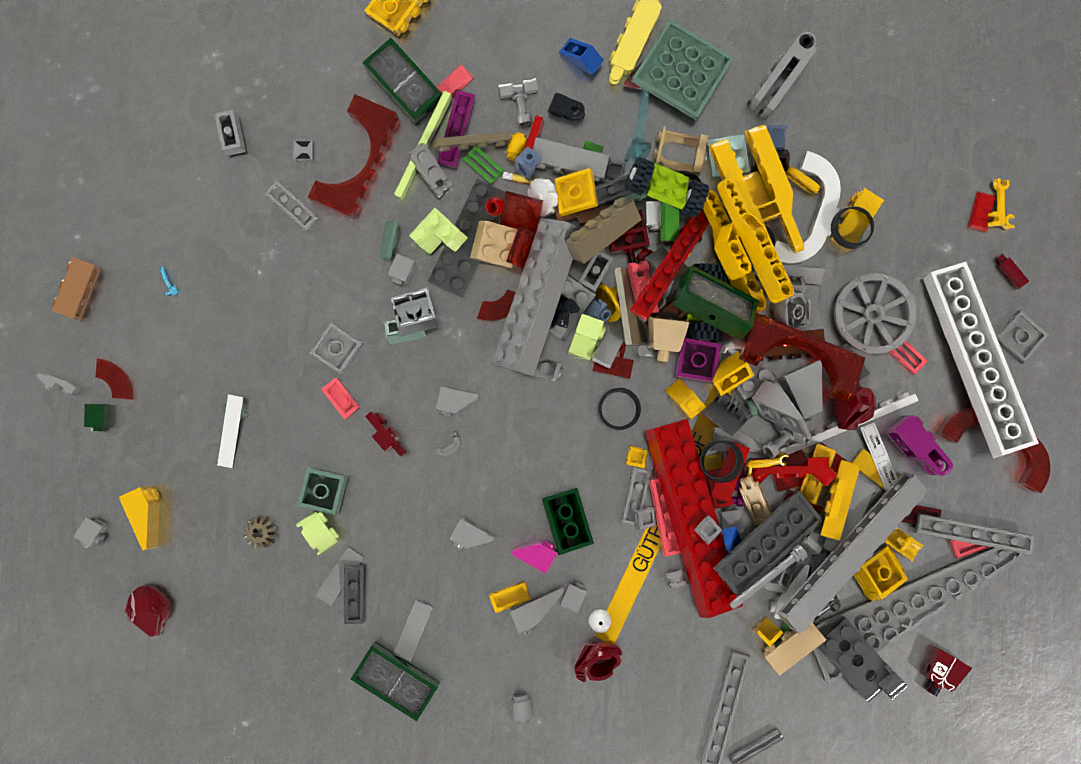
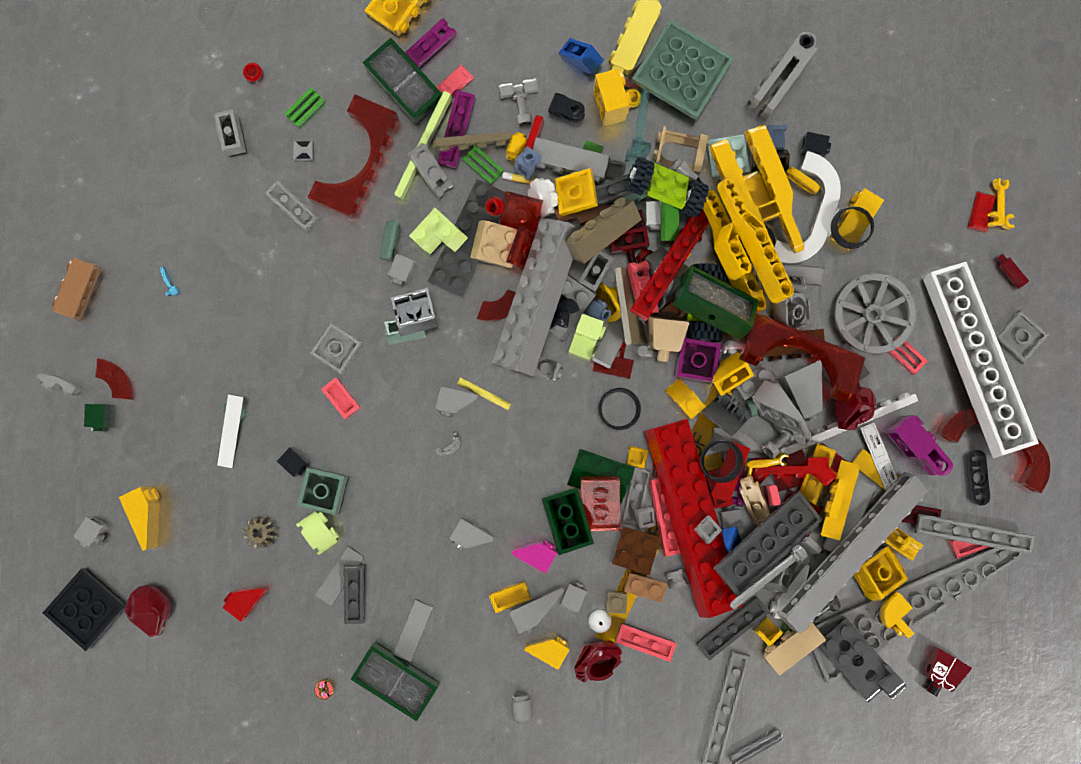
dark red plate [365,411,406,457] -> none
none -> black plate [42,568,126,651]
none -> red slope [222,586,269,622]
none -> red plate [243,63,262,82]
none -> black brick [276,447,310,477]
none -> bright green tile [284,87,325,128]
none -> tile [314,679,335,700]
none -> magenta plate [405,18,457,68]
none -> light yellow bar [457,377,511,410]
none -> yellow slope [524,637,570,670]
none -> dark green slope [567,449,635,504]
none -> clear red tile [580,476,621,531]
none -> yellow brick [593,68,631,127]
none -> dark tan brick [607,591,627,614]
none -> reddish brown brick [611,526,660,575]
none -> coral plate [615,623,677,662]
none -> medium nougat brick [623,571,667,603]
none -> yellow plate [625,88,641,108]
none -> light grey cone [670,158,698,183]
none -> dark grey plate [696,596,770,661]
none -> coral tile [762,484,781,506]
none -> black brick [800,132,831,157]
none -> yellow brick [879,591,914,639]
none -> black beam [966,450,990,506]

